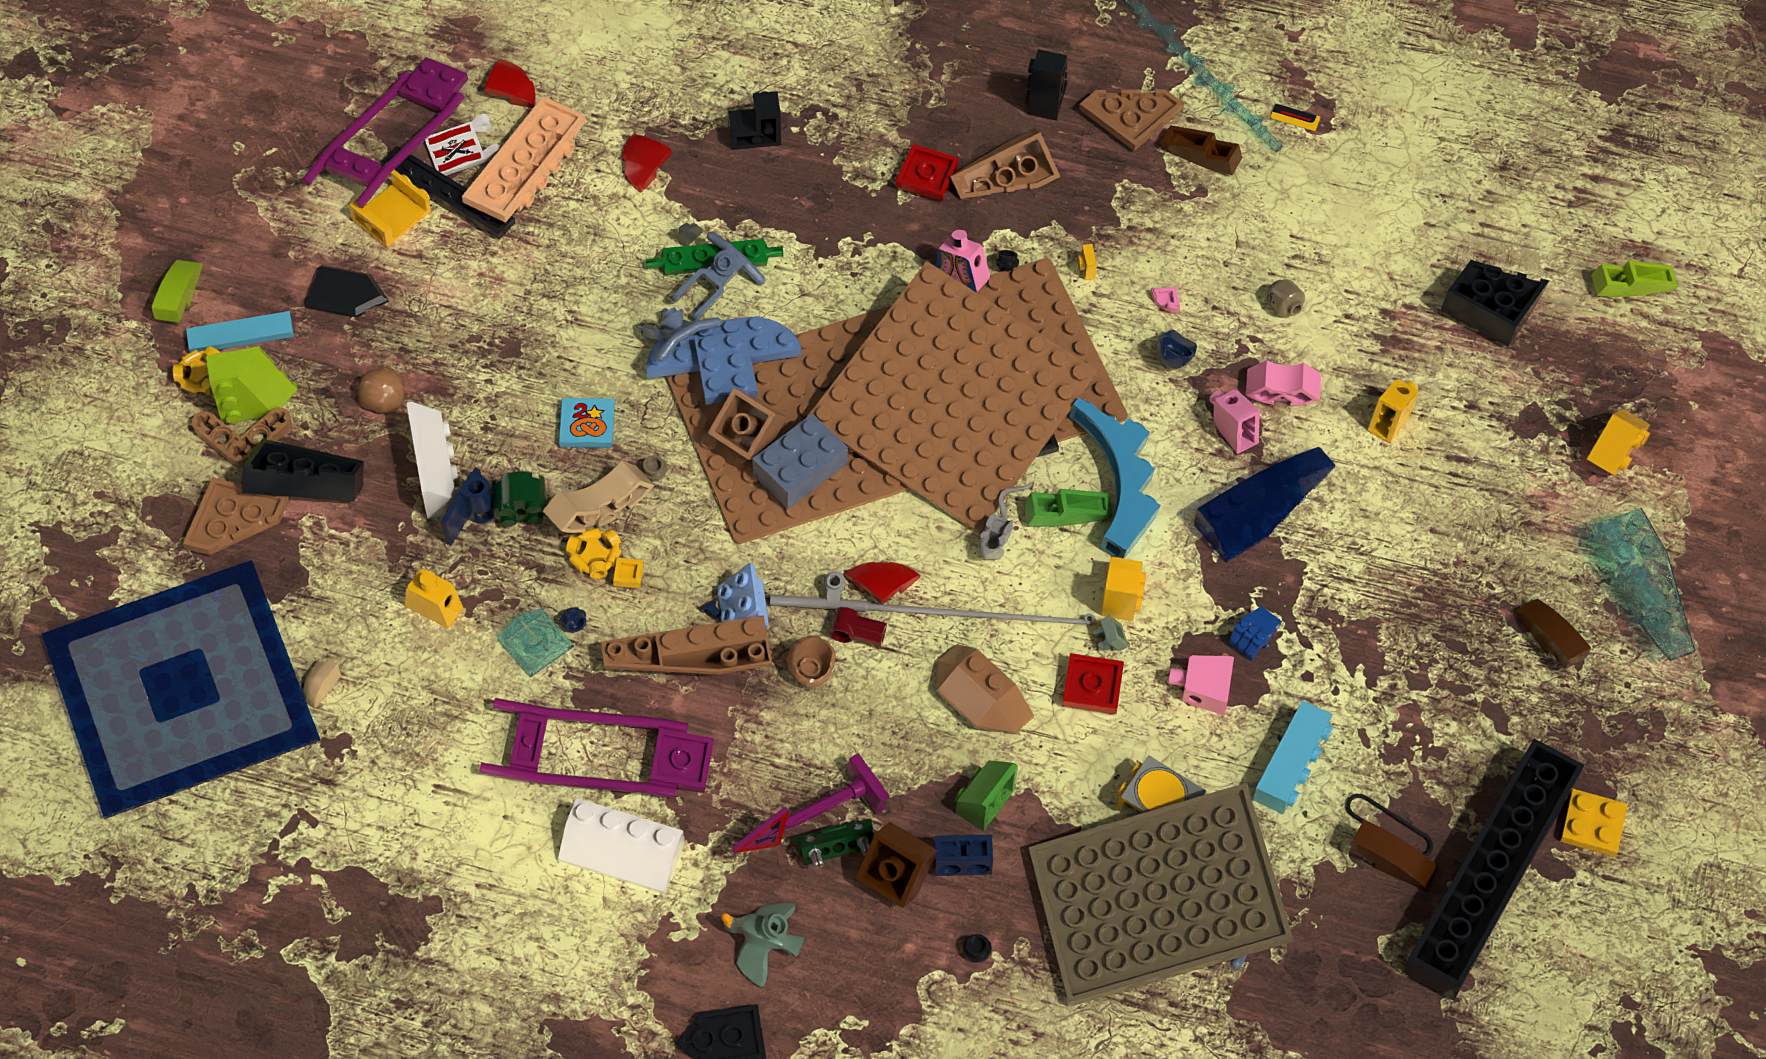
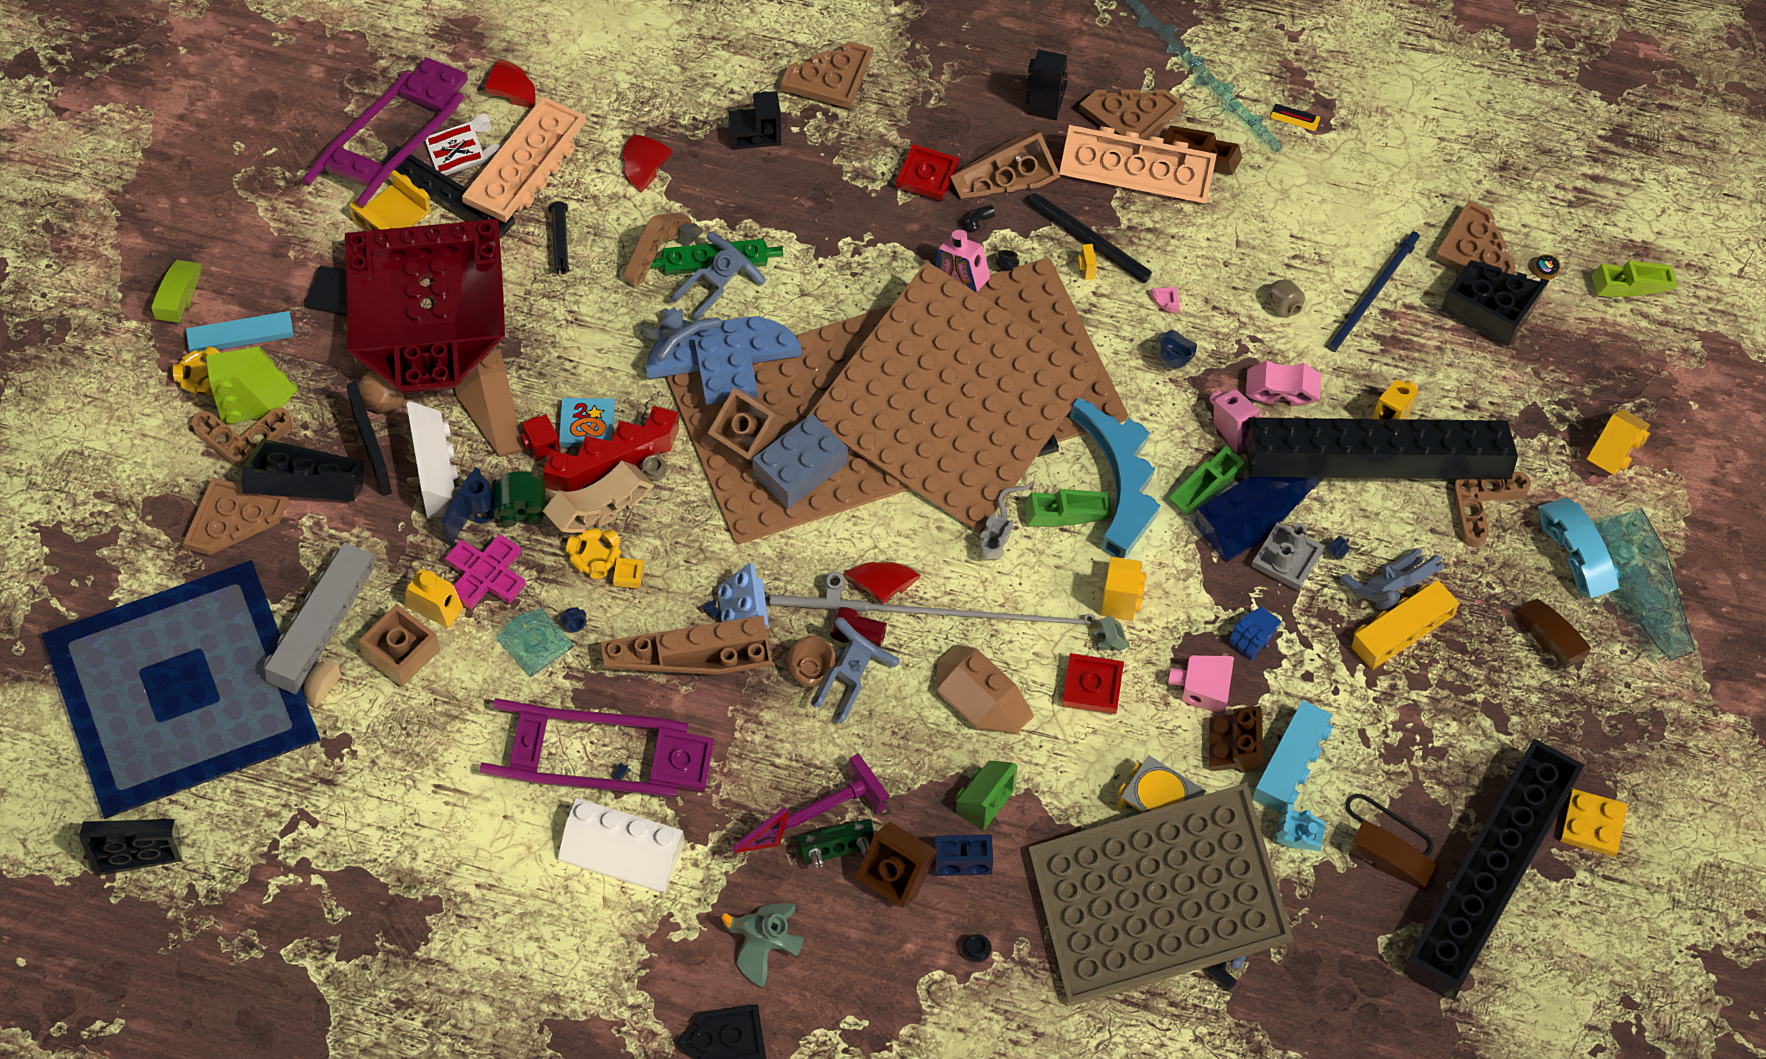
none -> black wedge [79,818,183,876]
none -> light grey brick [263,542,374,695]
none -> dark red wedge [345,219,505,393]
none -> black tile [346,381,392,496]
none -> medium nougat brick [358,604,440,687]
none -> dark pink plate [445,534,526,610]
none -> medium nougat wedge [455,349,525,457]
none -> red brick [520,414,561,462]
none -> red brick [543,405,679,492]
none -> black pin [548,201,569,275]
none -> dark blue piece [614,763,631,780]
none -> medium nougat beam [624,212,692,286]
none -> medium nougat plate [780,41,873,109]
none -> sand blue piece [811,617,899,724]
none -> black arm [964,205,995,232]
none -> black axle [1028,192,1152,283]
none -> light nougat plate [1059,125,1217,204]
none -> bright green slope [1169,445,1247,516]
none -> black arm [1208,962,1237,991]
none -> reddish brown brick [1209,706,1263,773]
none -> black brick [1244,417,1518,479]
none -> light grey plate [1252,522,1325,591]
none -> medium azure hand [1276,804,1325,851]
none -> dark blue bar [1327,231,1420,352]
none -> dark blue plate [1327,535,1351,560]
none -> sand blue piece [1340,548,1444,611]
none -> yellow brick [1351,580,1459,670]
none -> medium nougat plate [1435,200,1516,274]
none -> medium nougat beam [1453,472,1531,548]
none -> tile [1533,254,1560,280]
none -> medium azure brick [1538,497,1620,598]

